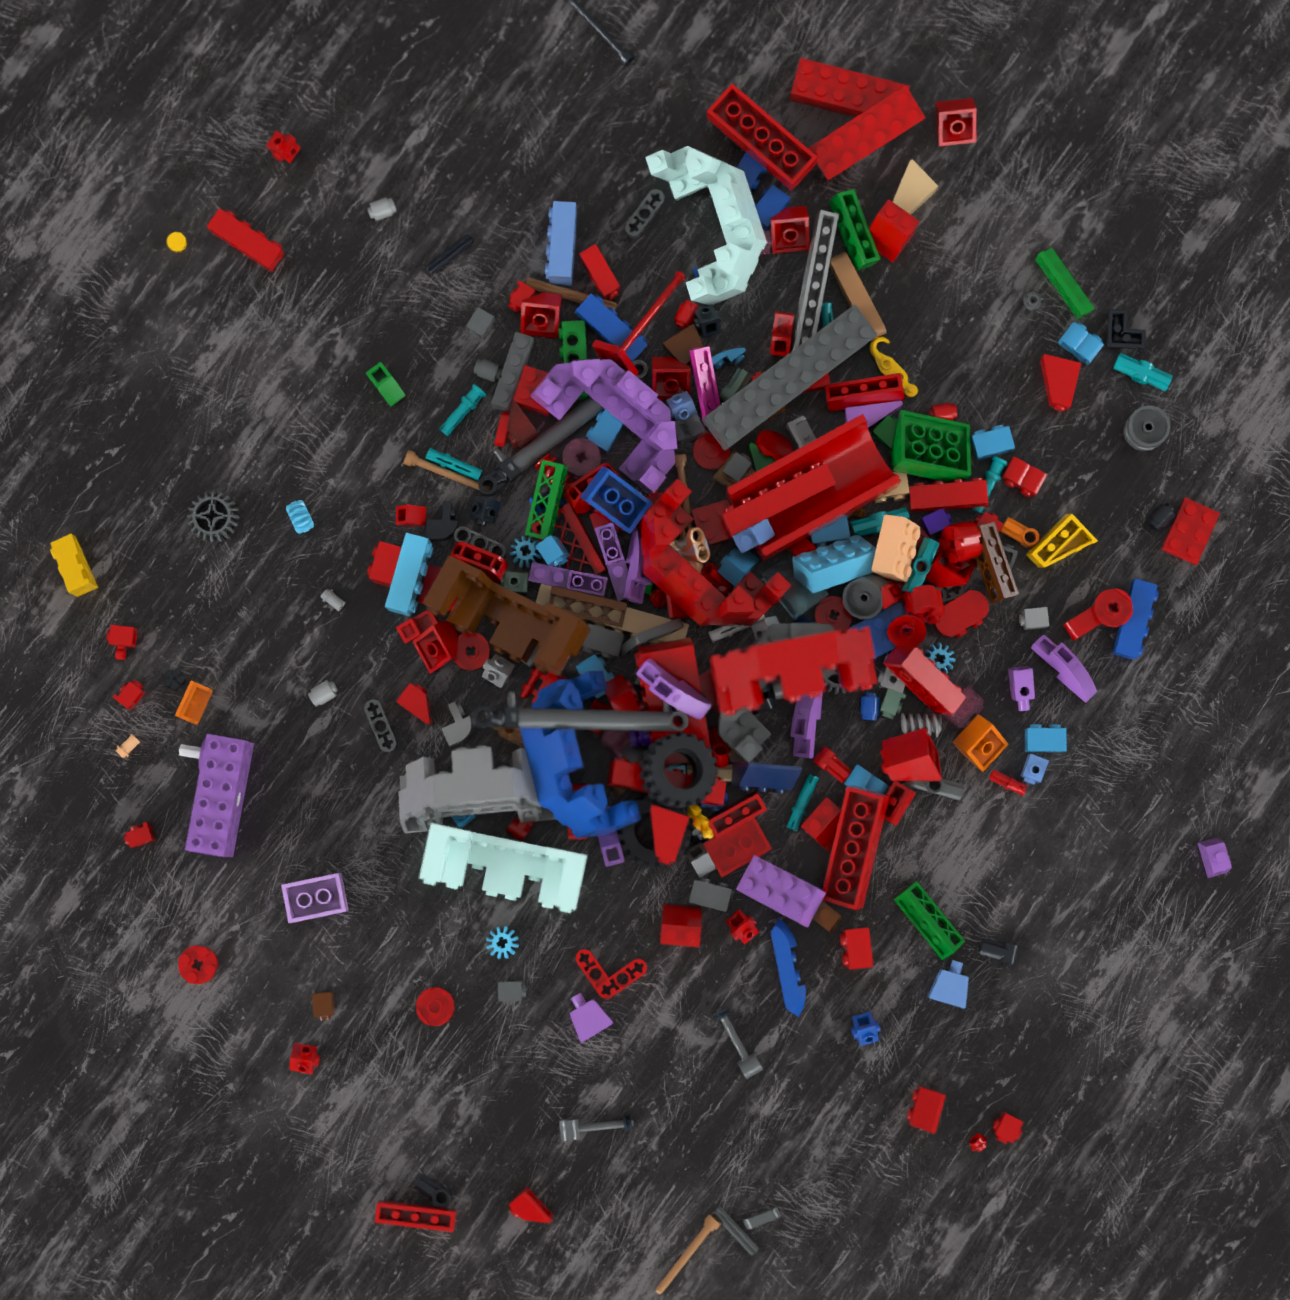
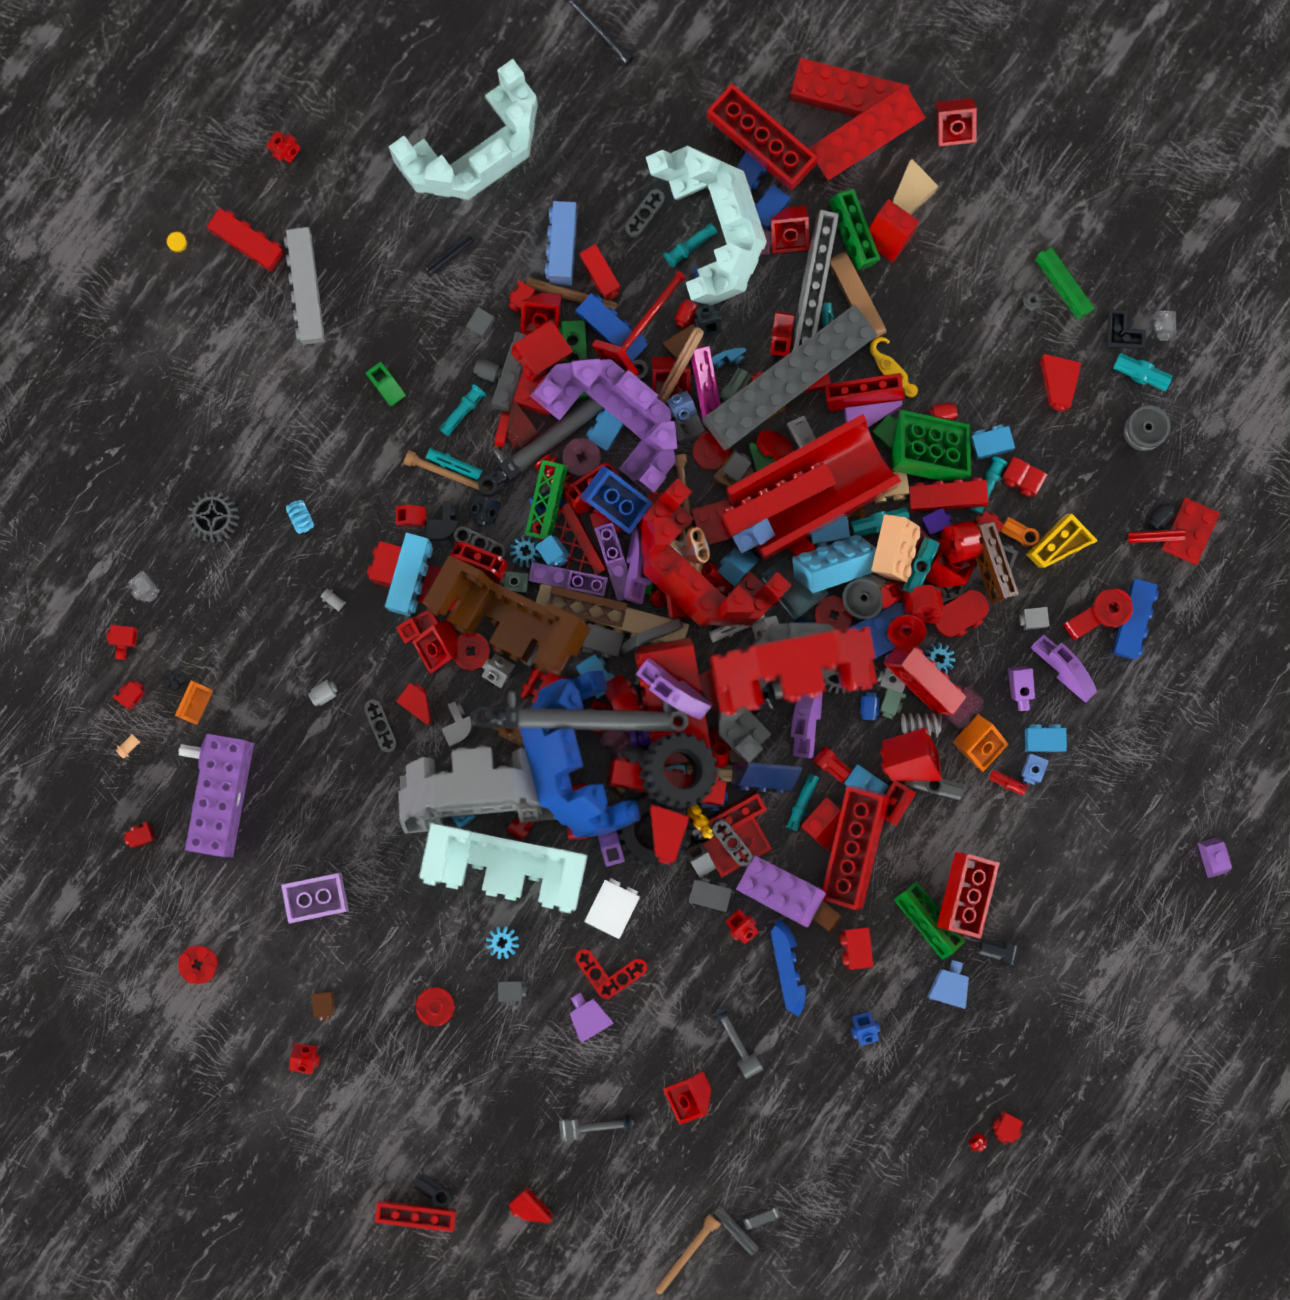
yellow wedge [50,534,98,597] -> none
light grey brick [367,197,397,221] -> none
red slope [660,904,702,947] -> none
red slope [906,1086,946,1134] -> none
dark azure brick [1057,322,1104,365] -> none
none -> clear brick [128,571,160,602]
none -> light grey brick [284,227,325,345]
none -> light aqua brick [389,59,538,200]
none -> red brick [511,320,573,380]
none -> white brick [584,878,640,939]
none -> medium nougat axle [657,327,704,404]
none -> red slope [663,1071,711,1125]
none -> teal pin [664,223,717,268]
none -> dark grey beam [711,818,753,866]
none -> red brick [937,852,1000,939]
none -> red axle [1128,529,1186,543]
none -> clear brick [1153,311,1176,341]

